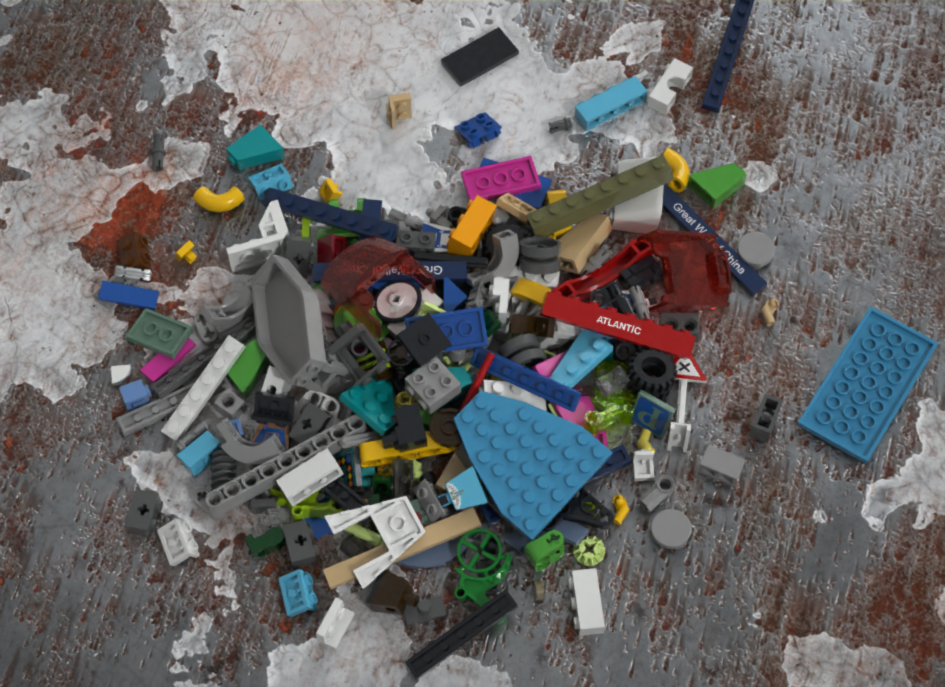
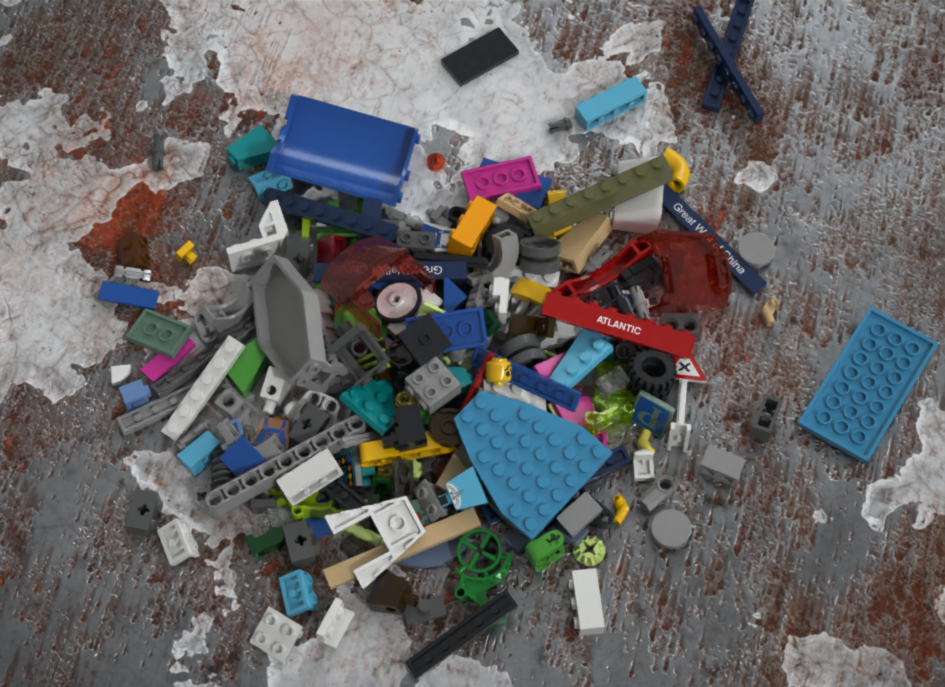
yellow cylinder [193,186,245,213] -> none
black bracket [251,391,296,427] -> none
yellow tile [318,179,343,205] -> none
tan bracket [386,93,412,129] -> none
blue hinge [454,112,502,149] -> none
dark tan tile [532,580,544,601] -> none
white arch [647,58,693,115] -> none
bright green slope [688,163,747,209] -> none
none -> blue piece [219,436,267,477]
none -> white hinge [249,606,303,663]
none -> blue panel [266,93,421,207]
none -> clear red tile [427,153,445,172]
none -> yellow head [486,357,512,386]
none -> light grey panel [557,492,603,538]
none -> dark blue plate [691,5,764,125]

